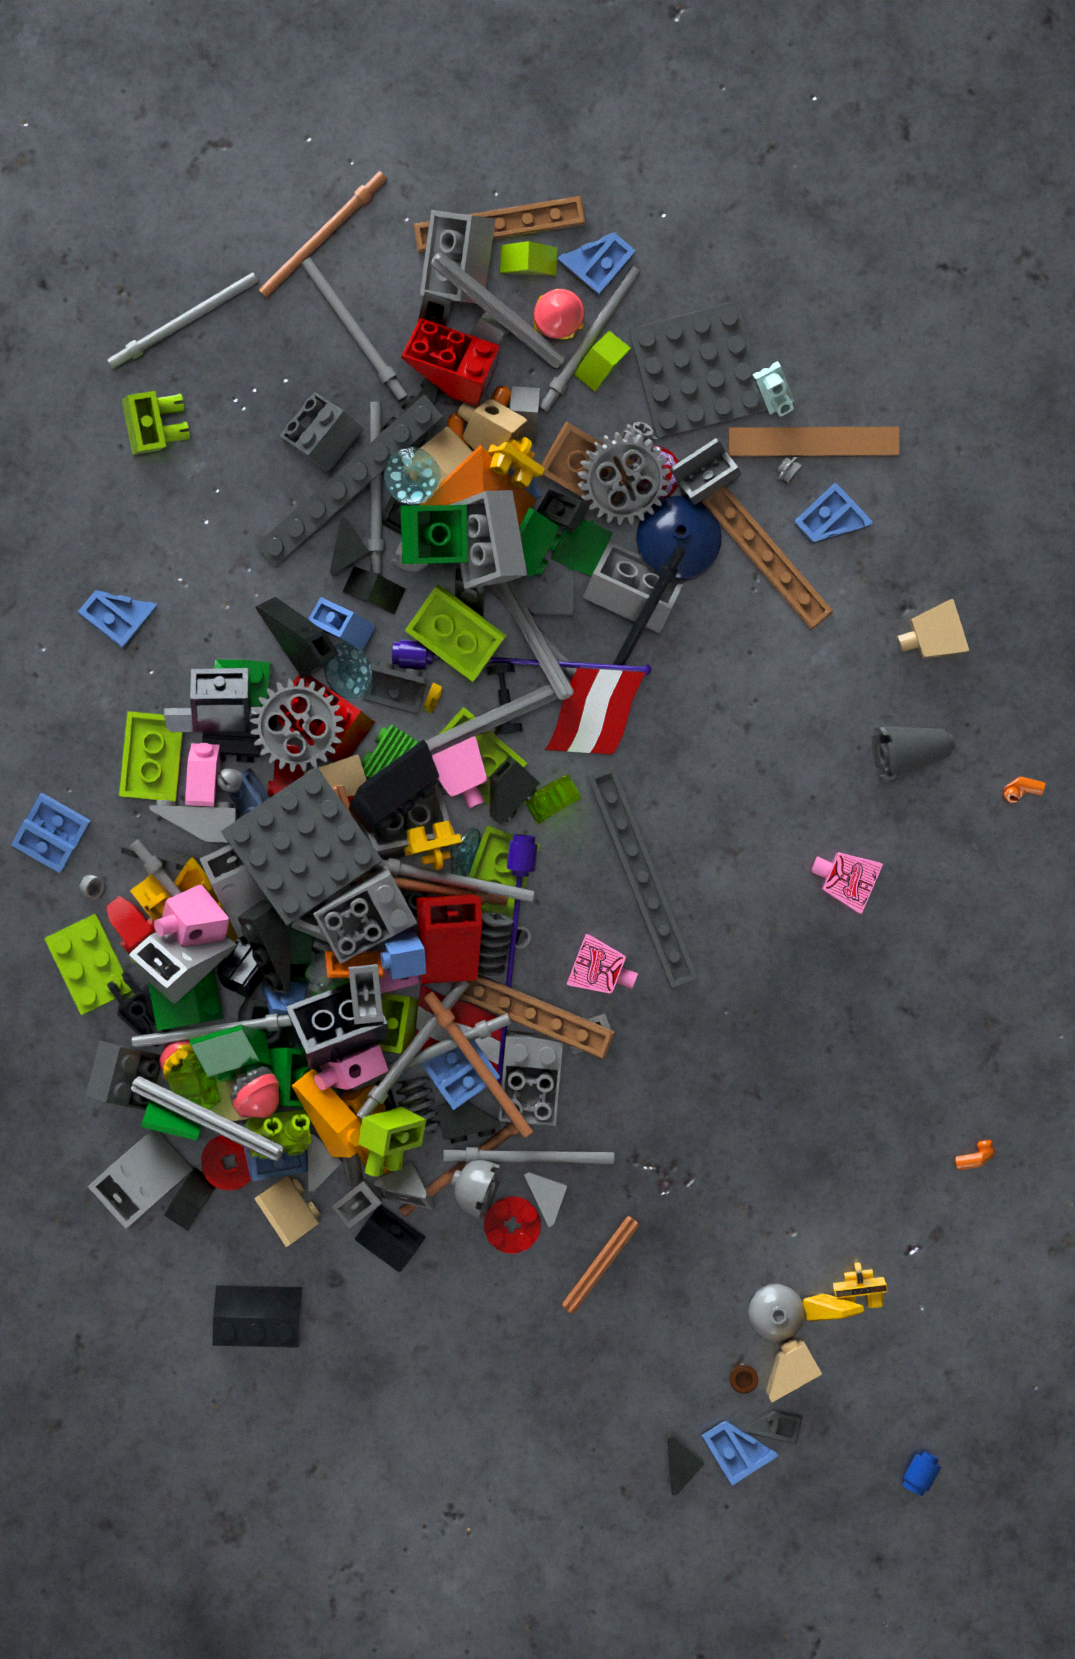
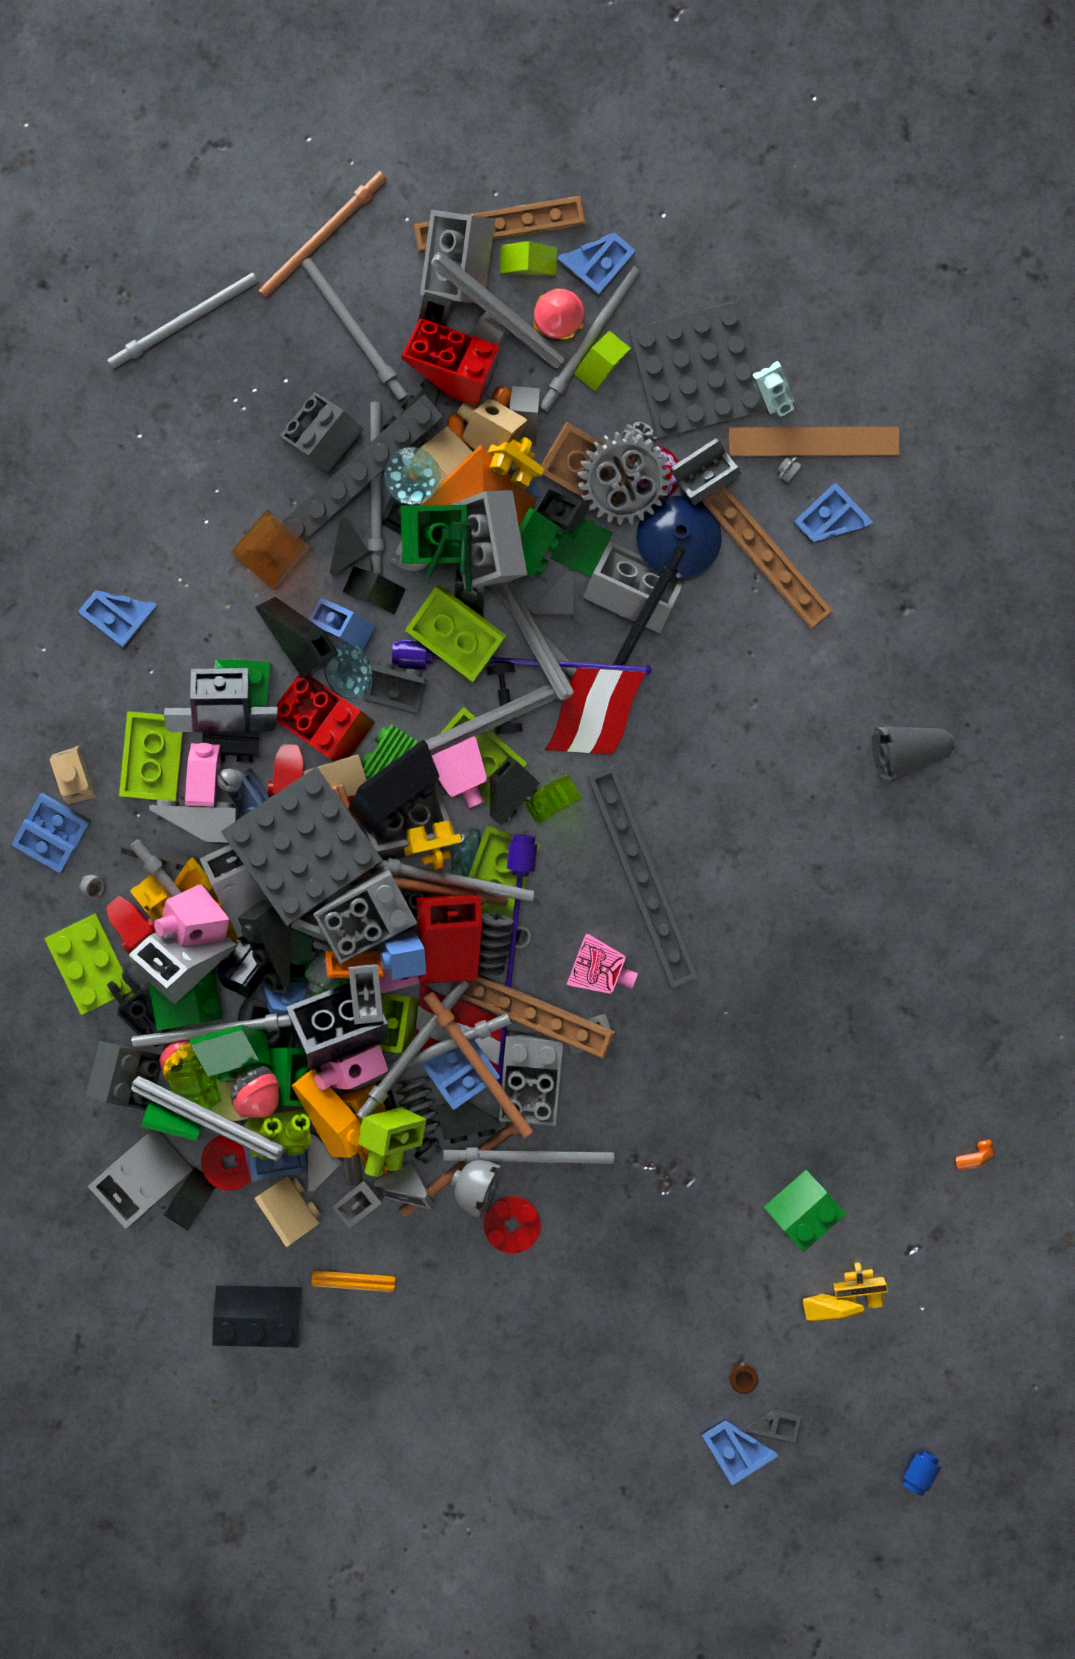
lime brick [122,391,190,455] -> none
light grey gear [250,679,344,772] -> none
black panel [355,1204,426,1272] -> none
yellow tile [422,683,444,714] -> none
light grey slope [524,1171,567,1227] -> none
nougat axle [562,1216,639,1314] -> none
pearl dark grey slope [667,1434,704,1495] -> none
light grey cylinder [748,1284,805,1342] -> none
tan slope [766,1337,822,1402] -> none
bright pink torso [810,852,883,914] -> none
tan torso [897,599,969,659] -> none
orange arm [1003,777,1045,803] -> none
none -> tan torso [50,746,96,806]
none -> clear orange slope [231,509,311,590]
none -> light orange axle [311,1271,396,1292]
none -> dark grey plate [414,1137,441,1164]
none -> dark green plant [426,522,473,593]
none -> slope [764,1170,846,1252]

